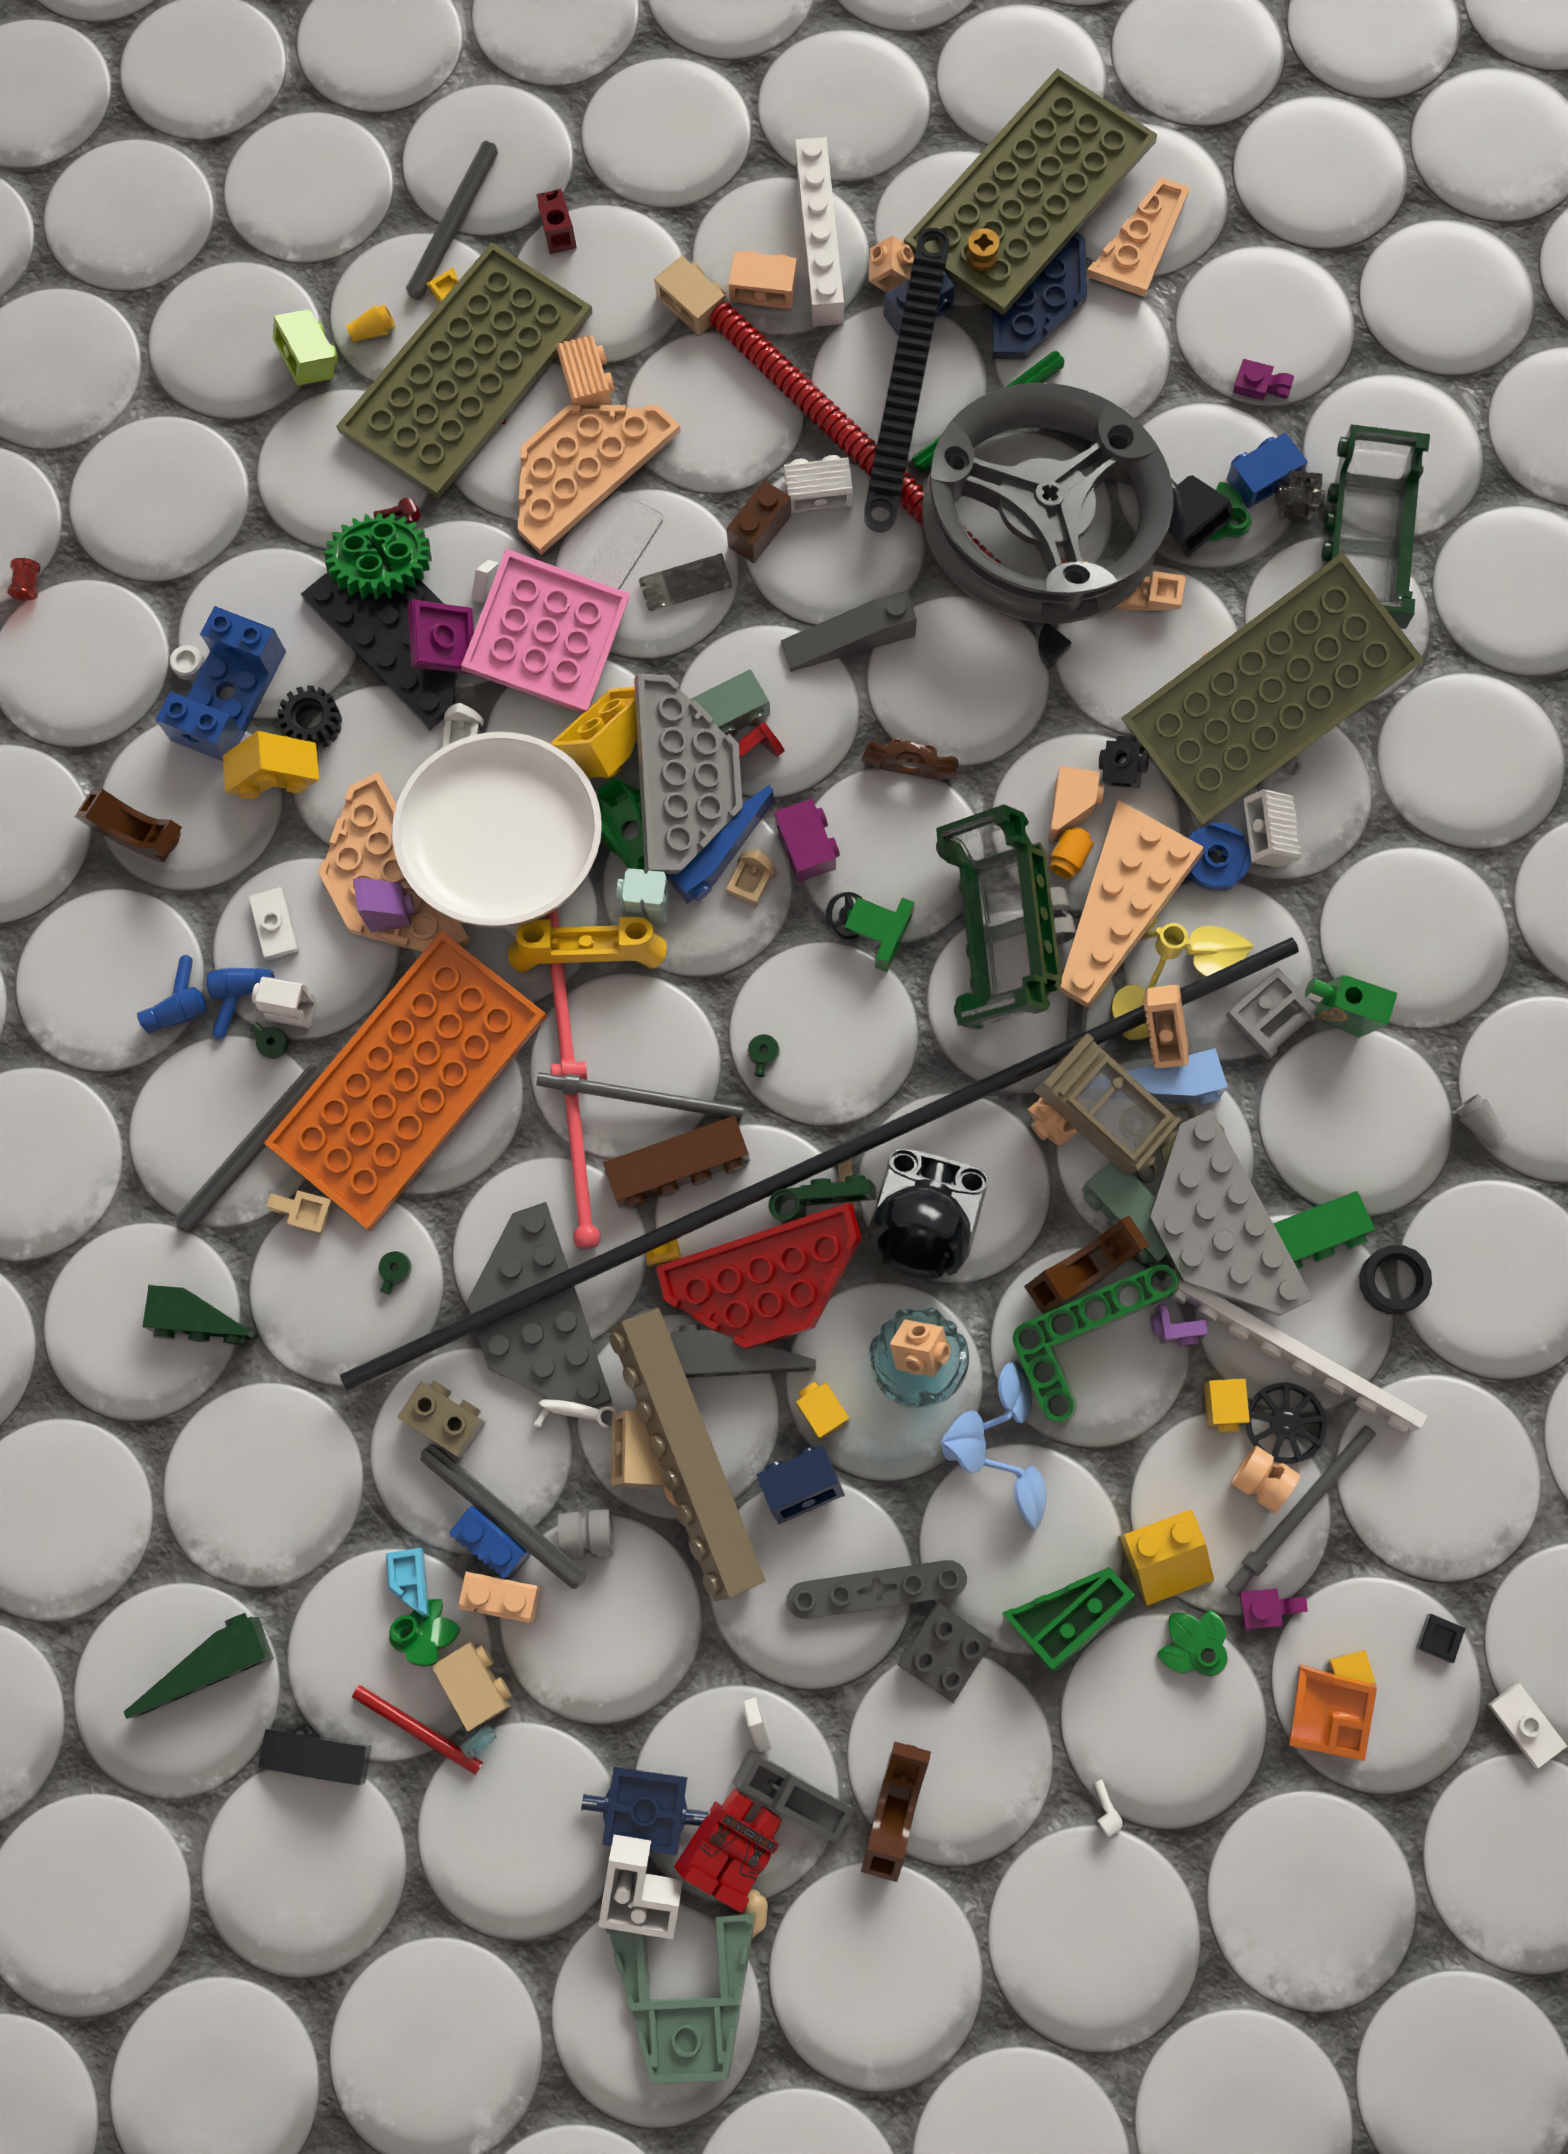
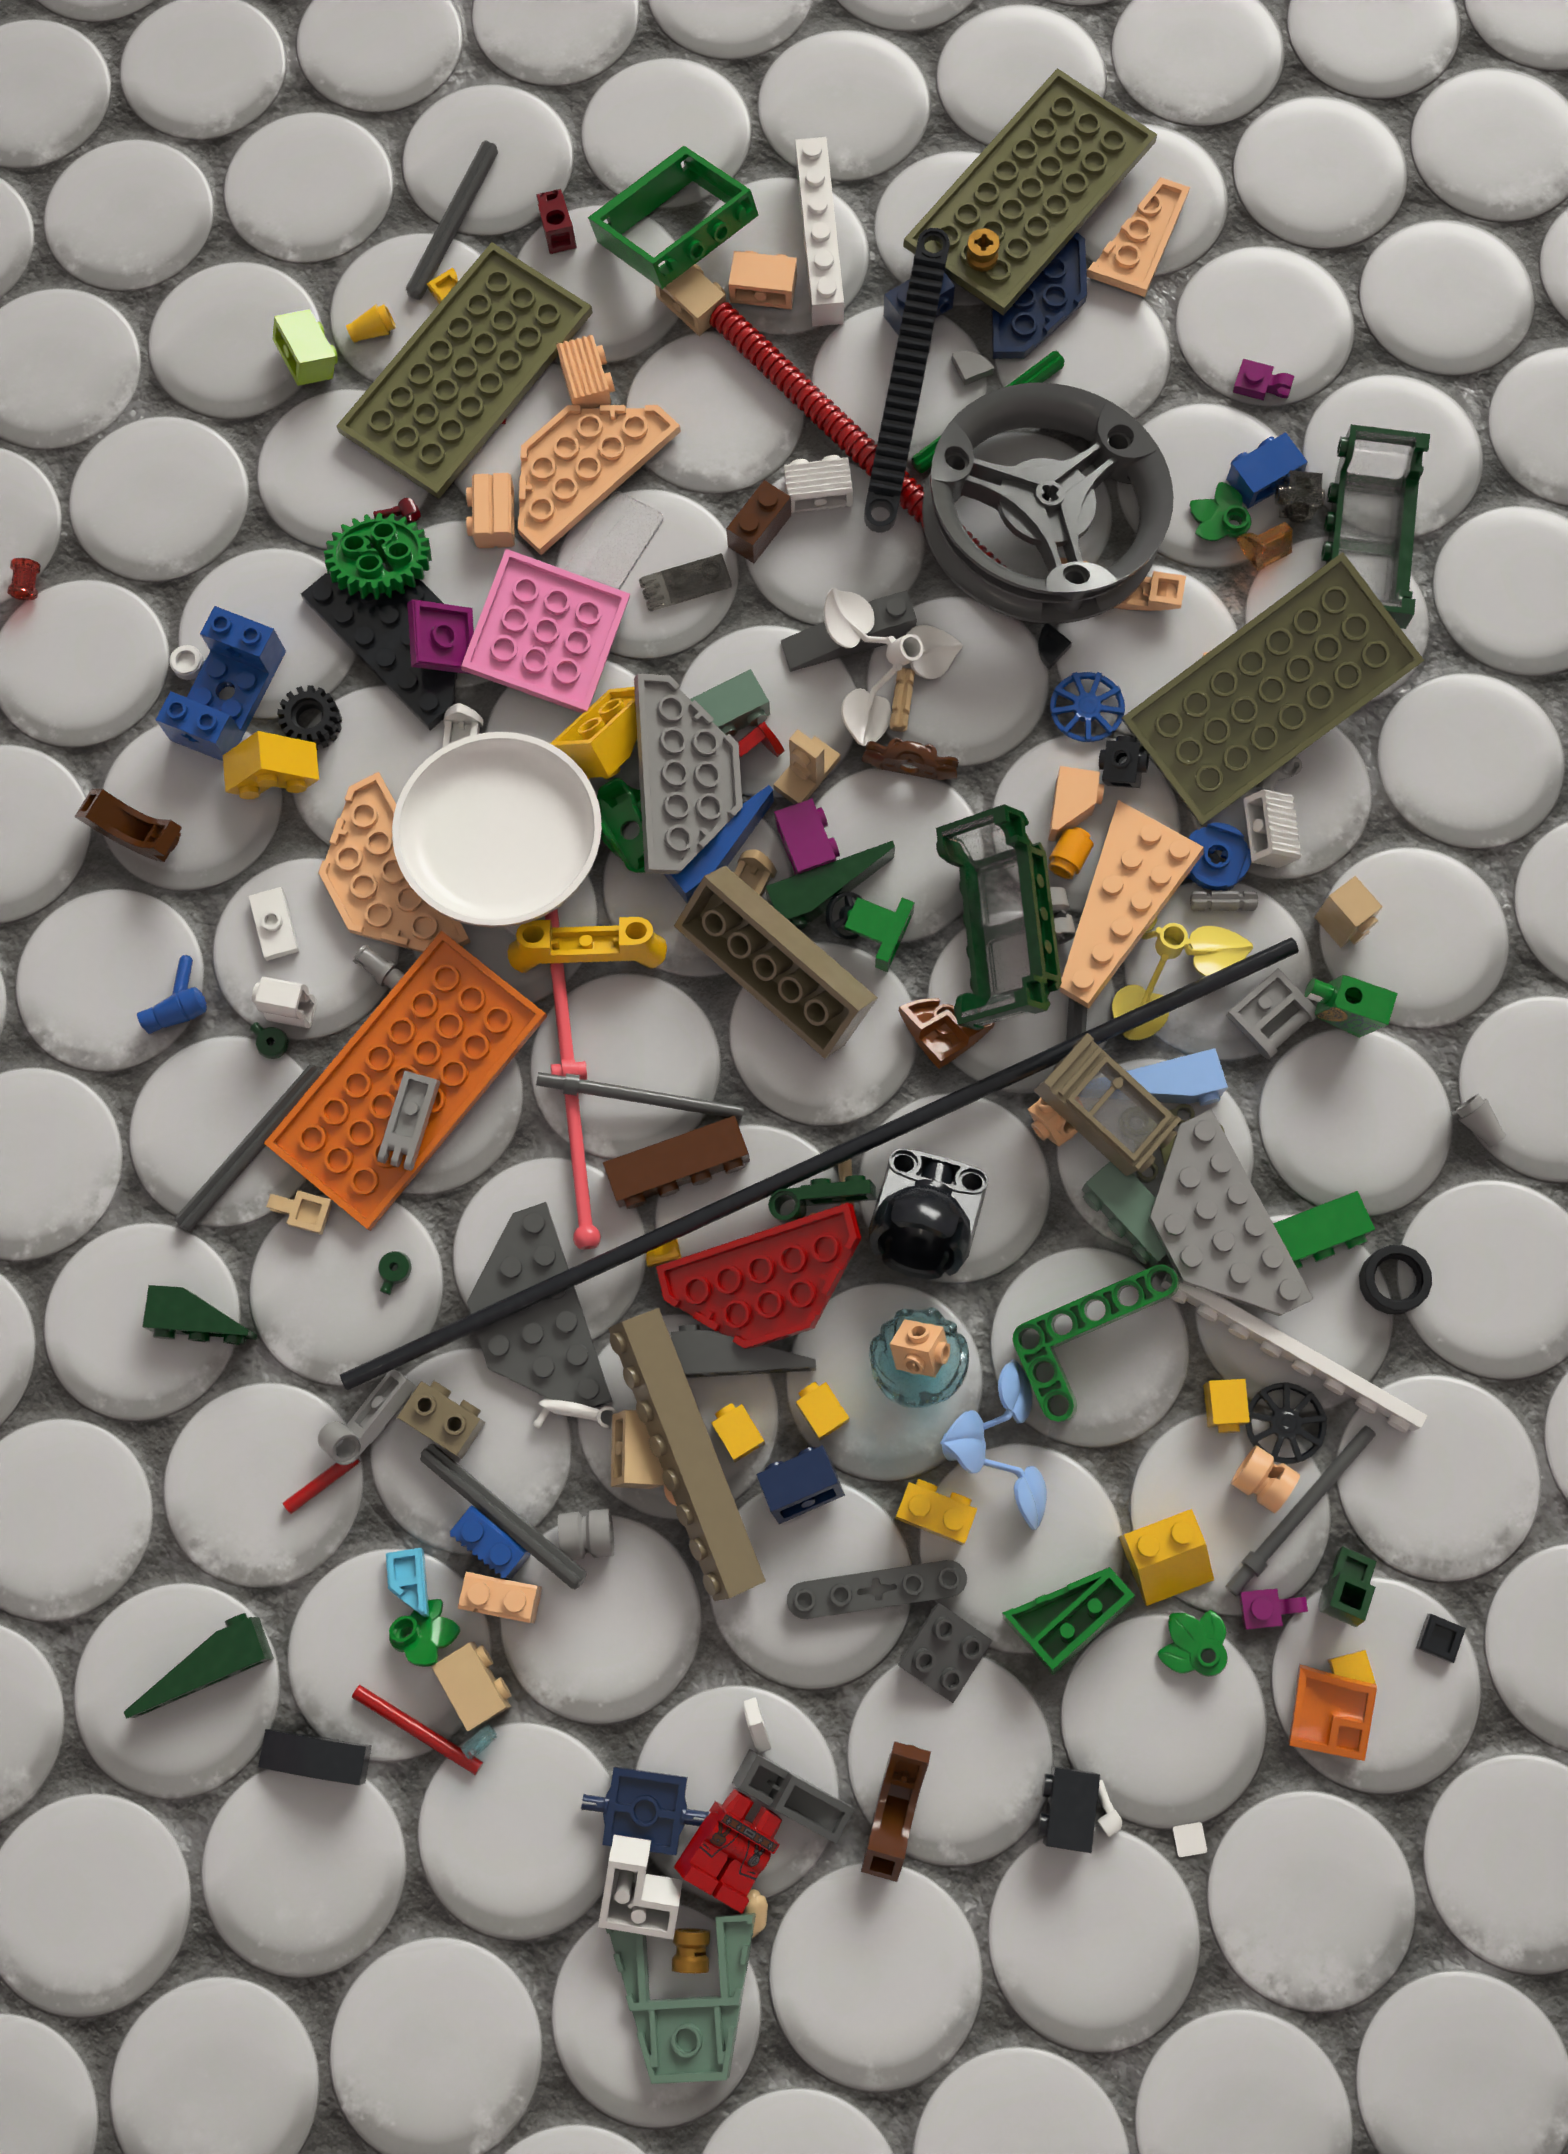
blue piece [206,968,275,1040] -> none
medium lavender slope [353,878,415,933] -> none
white tile [472,560,499,603] -> none
light aqua brick [616,868,671,926] -> none
dark green piece [747,1034,780,1077] -> none
light nougat brick [869,235,914,293] -> none
reddish brown arch [1024,1215,1149,1315] -> none
light nougat brick [1144,985,1189,1069] -> none
medium lavender bracket [1151,1304,1208,1348] -> none
black torso [1168,475,1236,557] -> none
white plate [1488,1683,1567,1769] -> none
none -> red piece [283,1459,360,1514]
none -> light grey plate [318,1369,417,1465]
none -> light grey pin [353,944,404,990]
none -> light grey hinge [377,1071,440,1171]
none -> light nougat brick [466,473,515,548]
none -> green window [588,146,759,289]
none -> pearl gold wheel [672,1928,710,1974]
none -> dark tan brick [674,866,878,1059]
none -> yellow brick [711,1403,765,1462]
none -> dark green slope [766,840,895,930]
none -> tan bracket [773,729,841,804]
none -> white plant [823,588,963,746]
none -> tan axle [890,667,915,732]
none -> yellow brick [895,1479,977,1545]
none -> dark orange brick [898,998,995,1069]
none -> light grey tile [951,351,994,385]
none -> black brick [1037,1766,1100,1853]
none -> blue wheel [1050,672,1125,742]
none -> white sticker [1173,1822,1207,1857]
none -> light grey axle [1190,891,1258,911]
none -> clear orange tile [1237,522,1293,571]
none -> tan brick [1314,876,1383,948]
none -> dark green brick [1319,1546,1377,1627]

